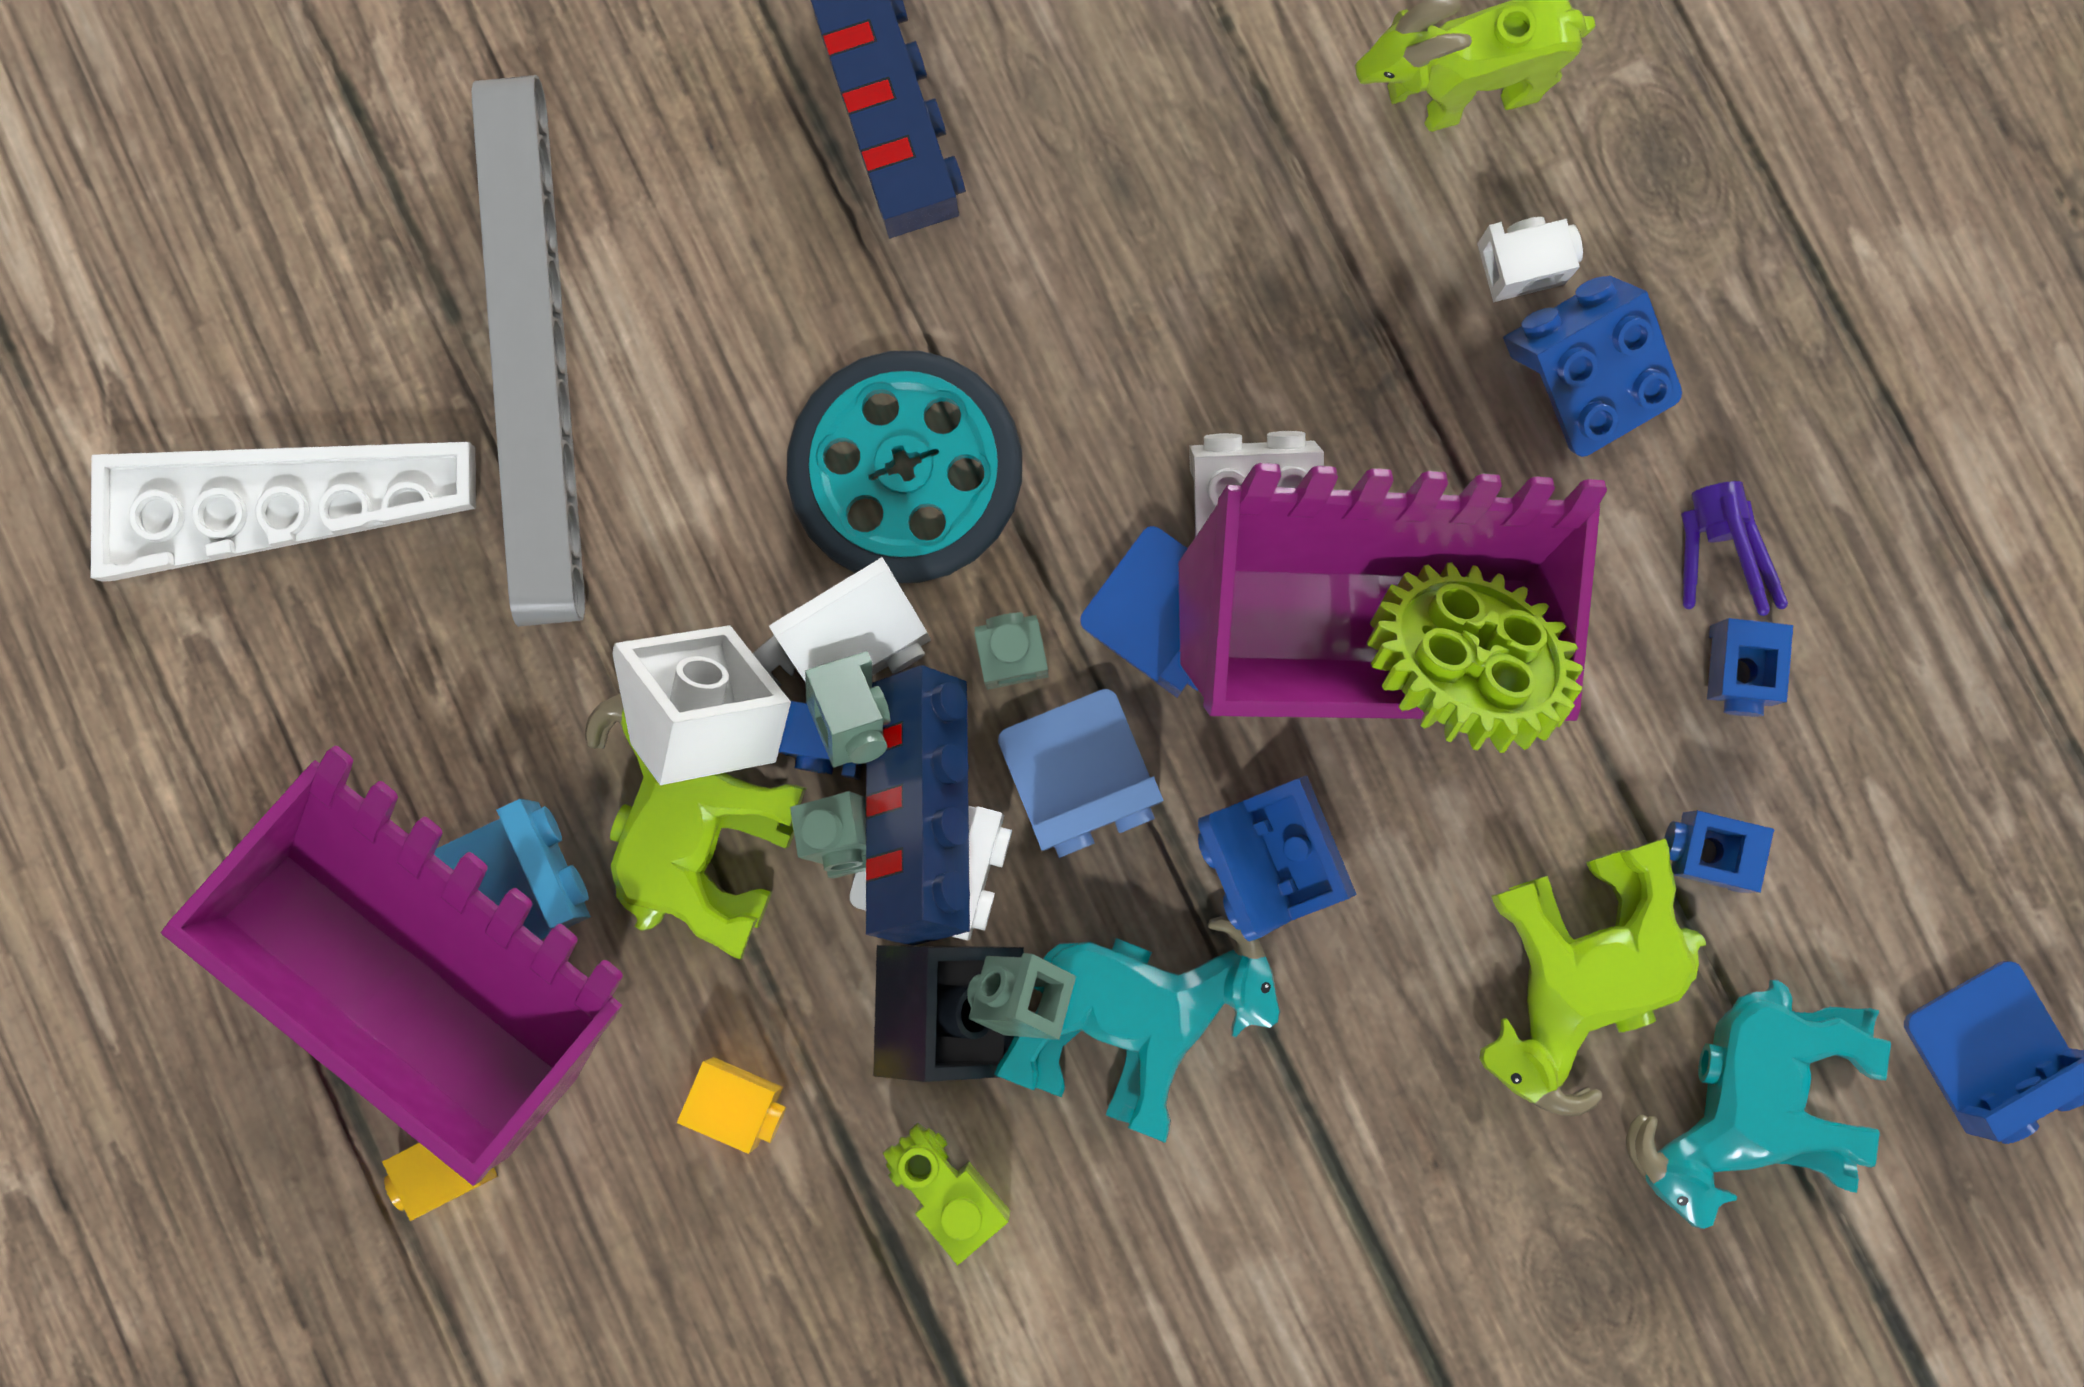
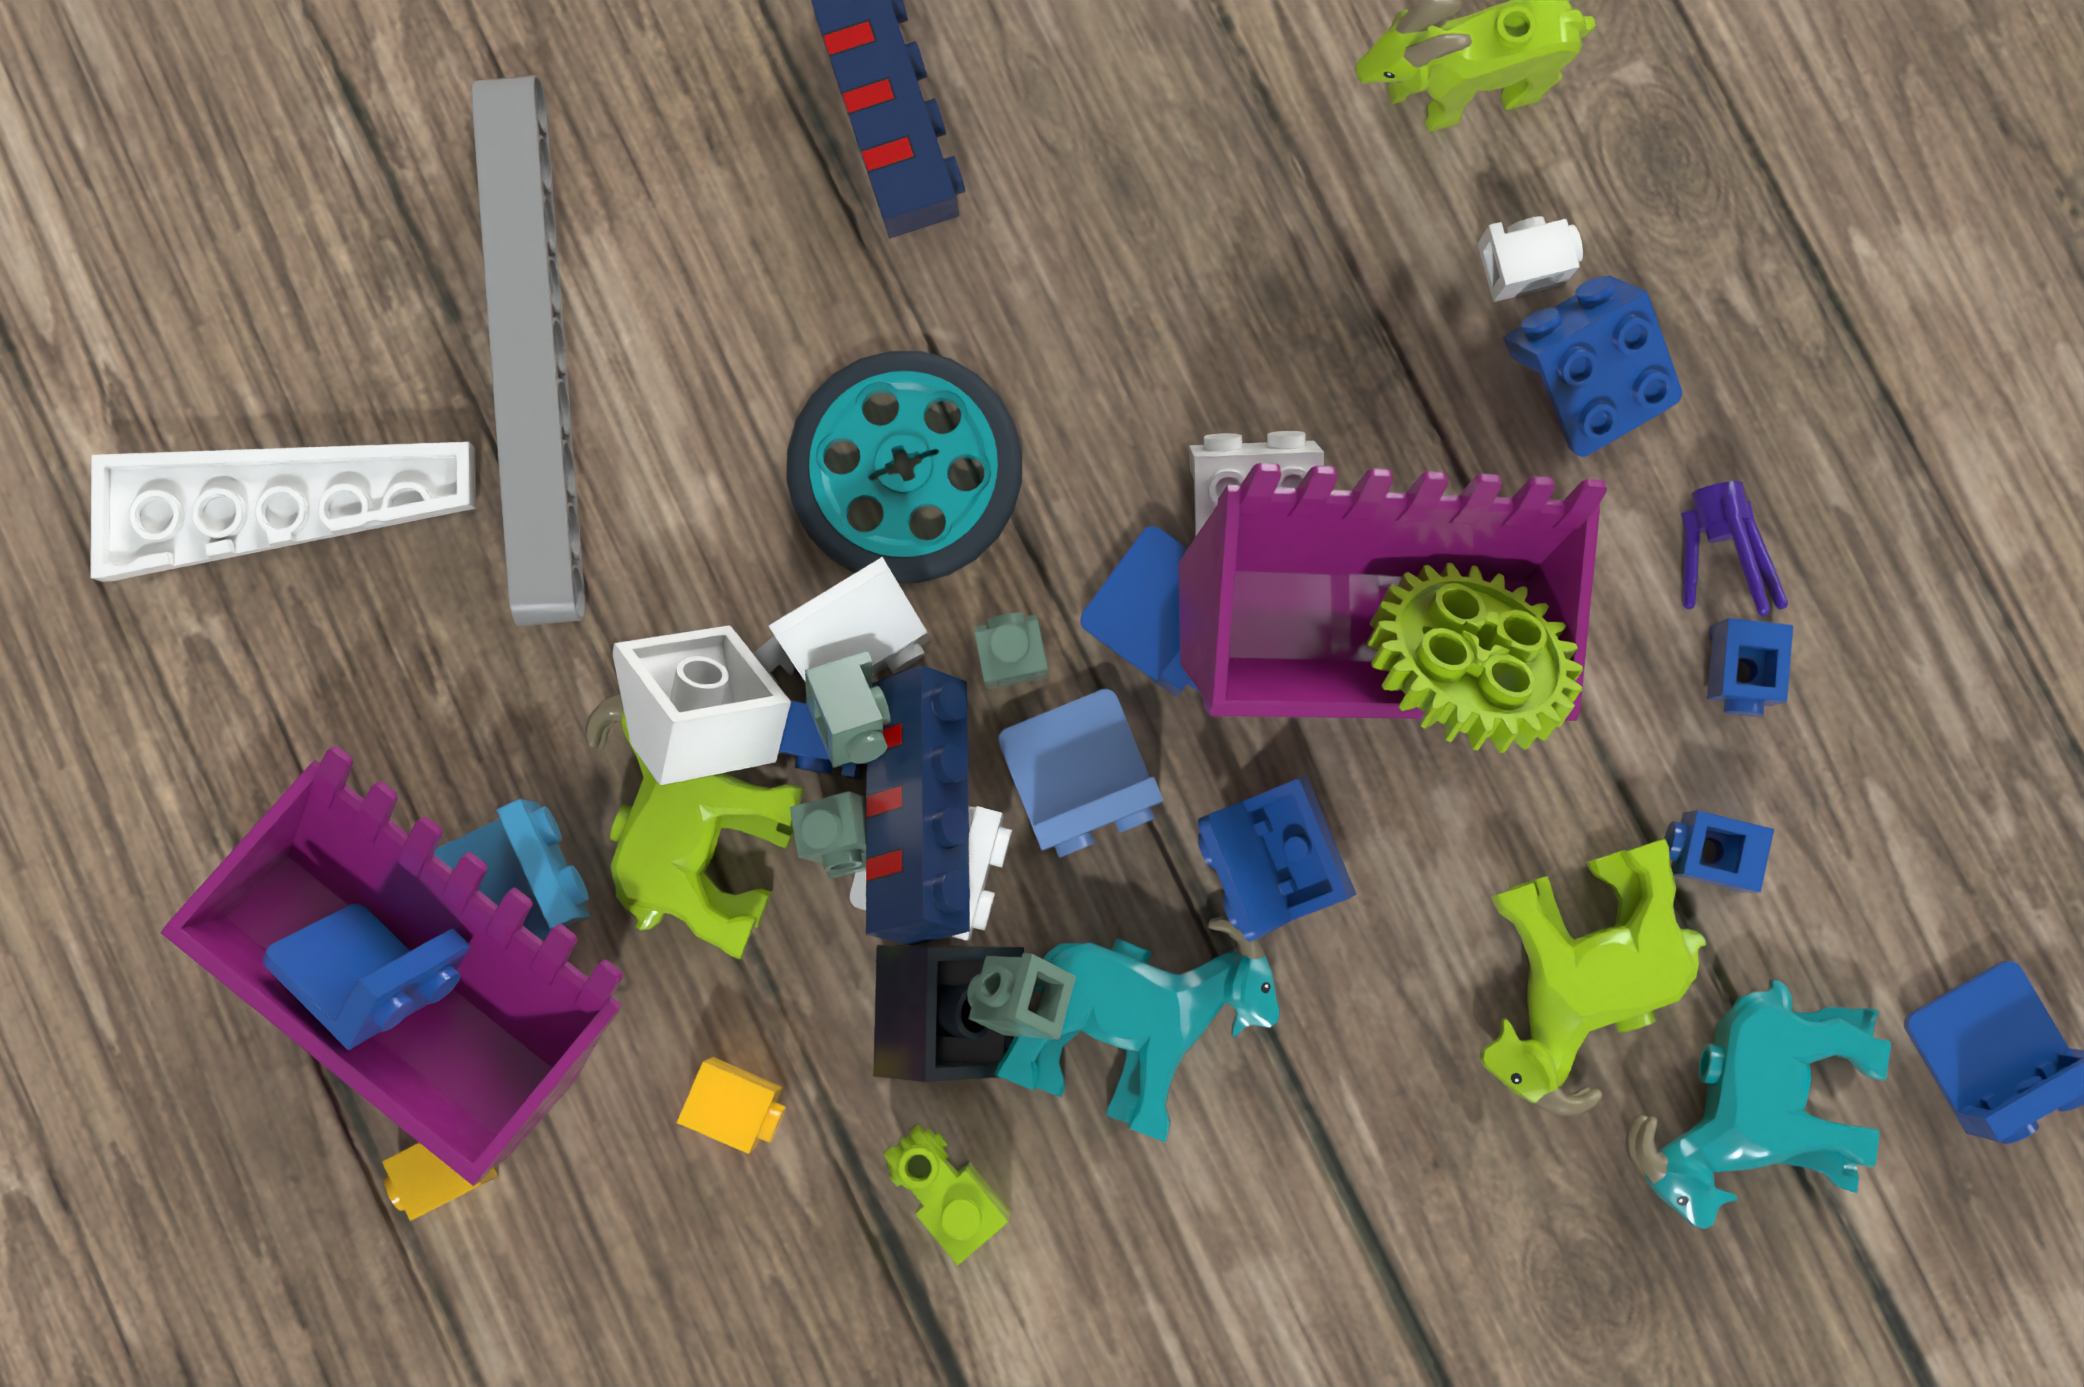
none -> blue bracket [263,904,471,1050]

